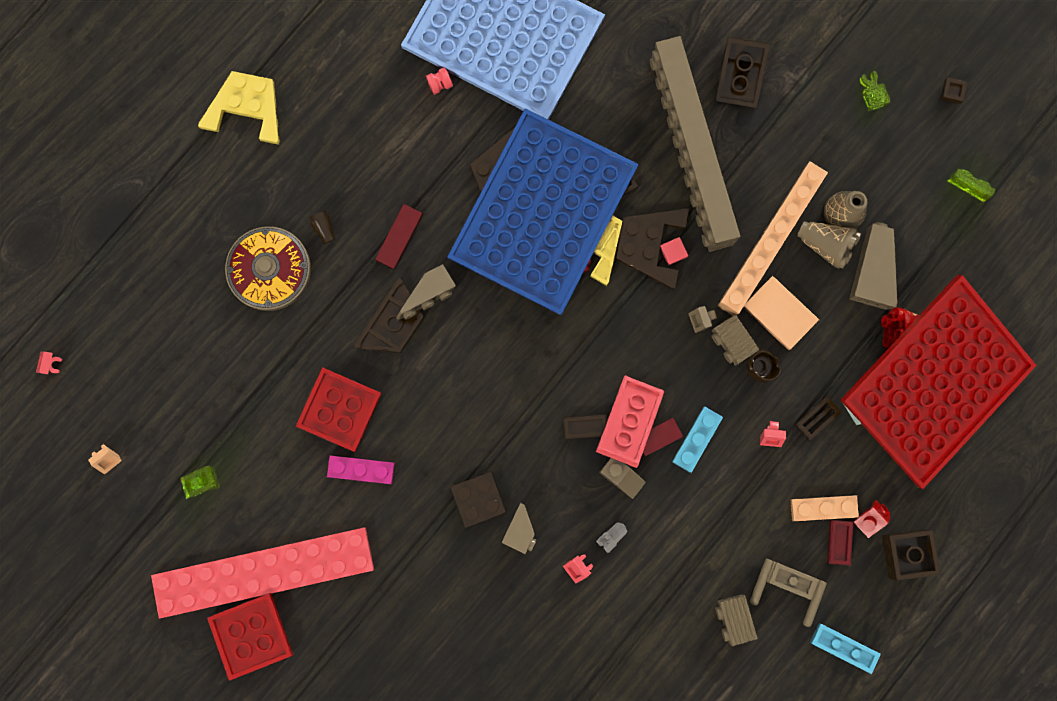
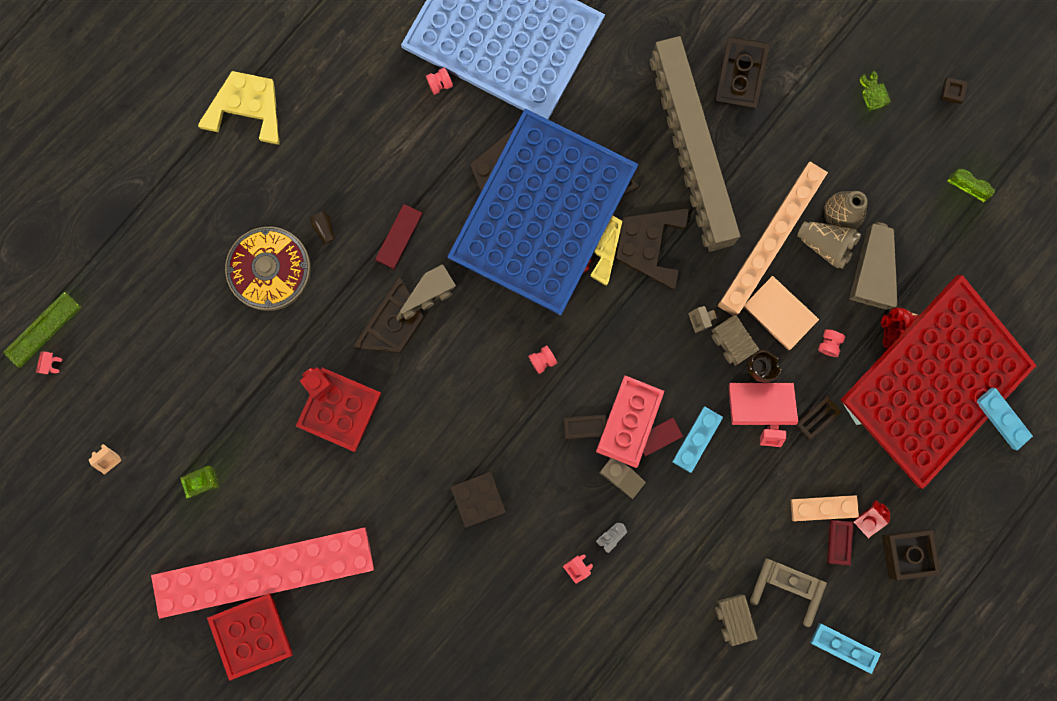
dark pink plate [327,456,395,484] -> none
dark tan slope [502,503,536,554] -> none
coral tile [660,237,688,266] -> none
none -> clear neon green tile [3,292,81,368]
none -> red brick [300,367,334,400]
none -> coral wheel [528,345,557,374]
none -> coral tile [728,383,798,425]
none -> coral wheel [818,329,845,357]
none -> medium azure plate [977,388,1033,450]

